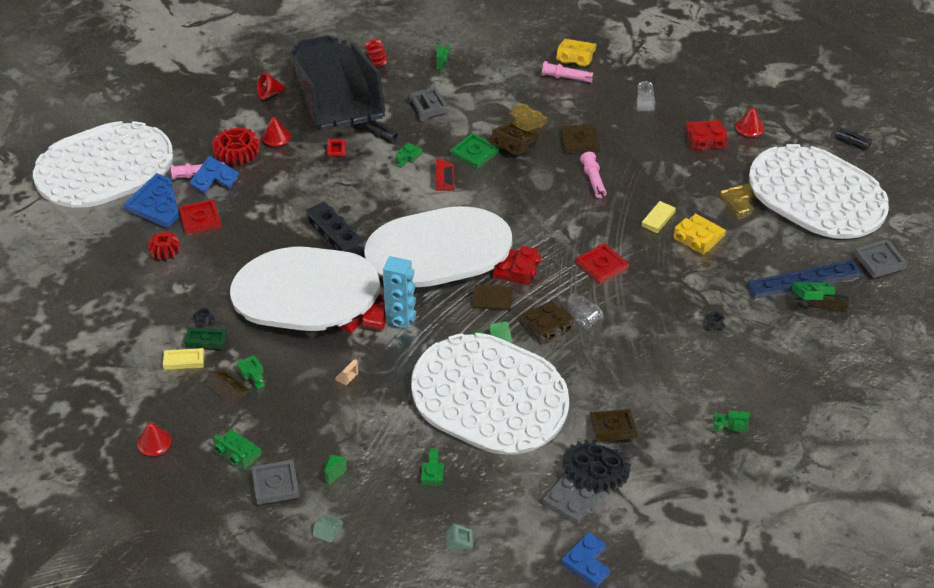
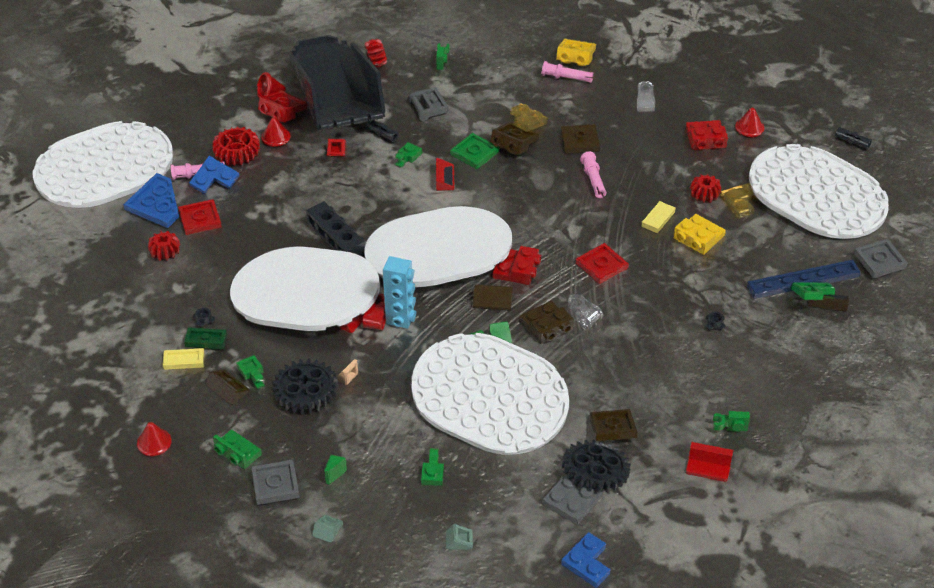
none -> red plate [258,90,307,122]
none -> black gear [272,358,338,414]
none -> red panel [686,442,733,482]
none -> red gear [690,174,721,203]

